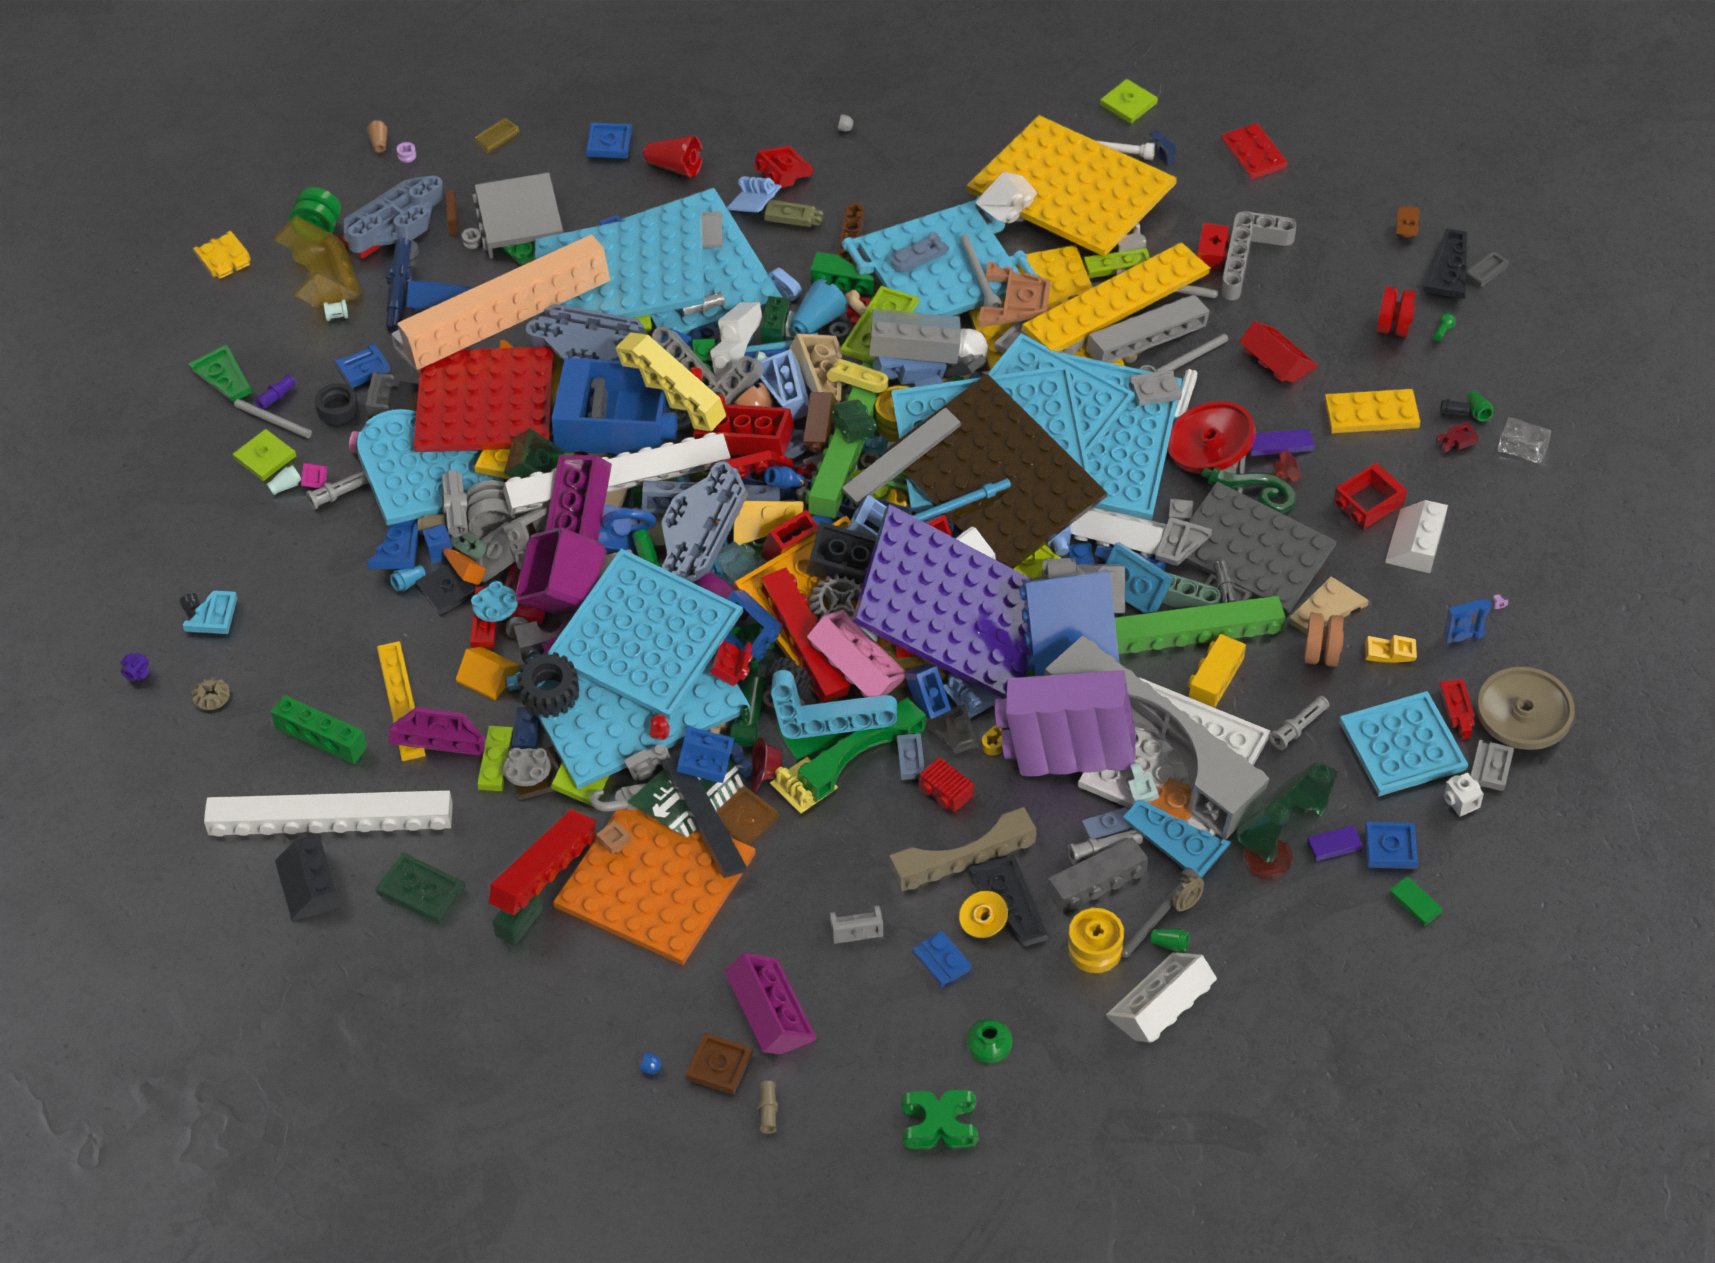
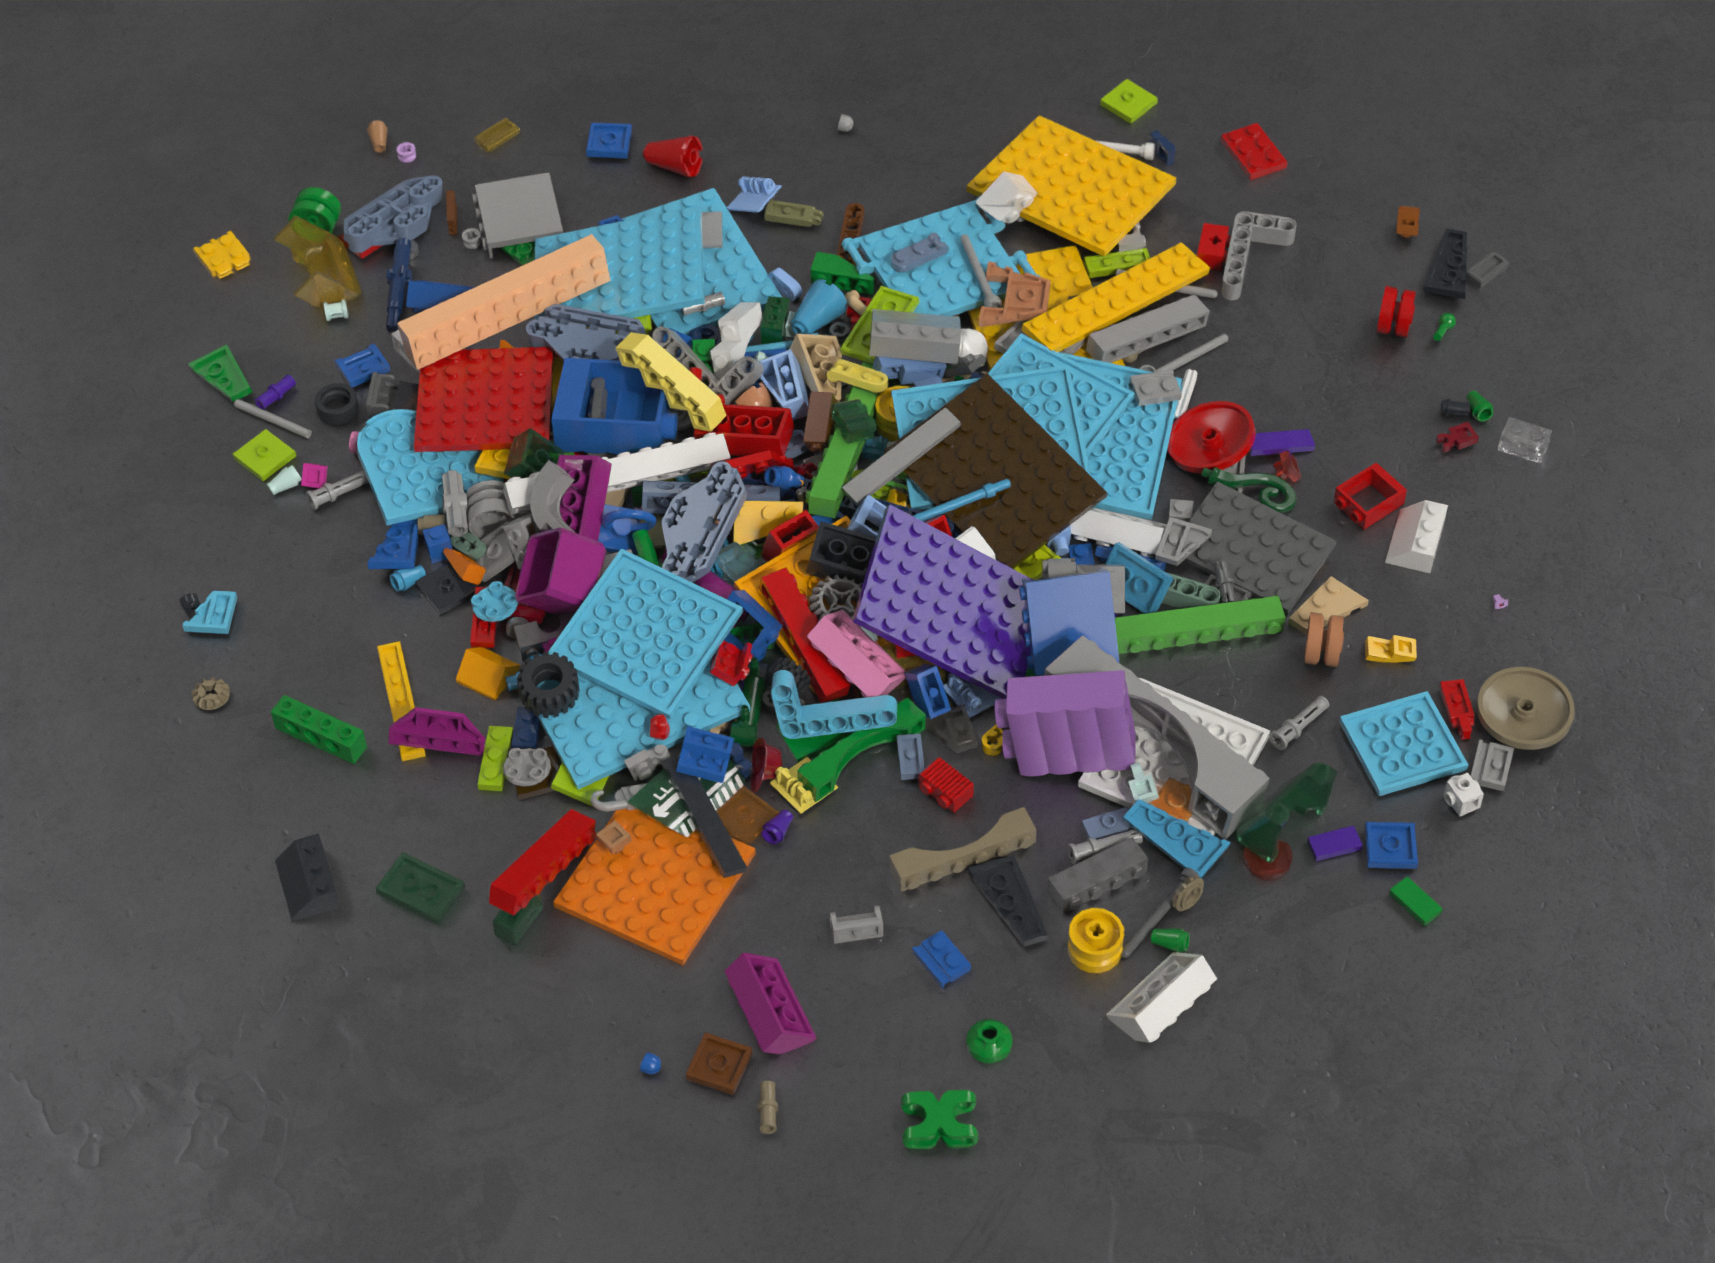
dark purple gear [120,653,150,681] -> none
white brick [204,790,453,836] -> none
red plate [754,146,814,188] -> none
dark tan bush [860,452,880,469] -> none
yellow dish [959,891,1008,938] -> none
yellow brick [1187,634,1246,708] -> none
red slope [1239,320,1318,382] -> none
yellow plate [1324,389,1420,433] -> none
blue plate [1443,599,1491,644] -> none
none -> light grey arch [530,461,575,533]
none -> dark purple cone [762,810,793,844]

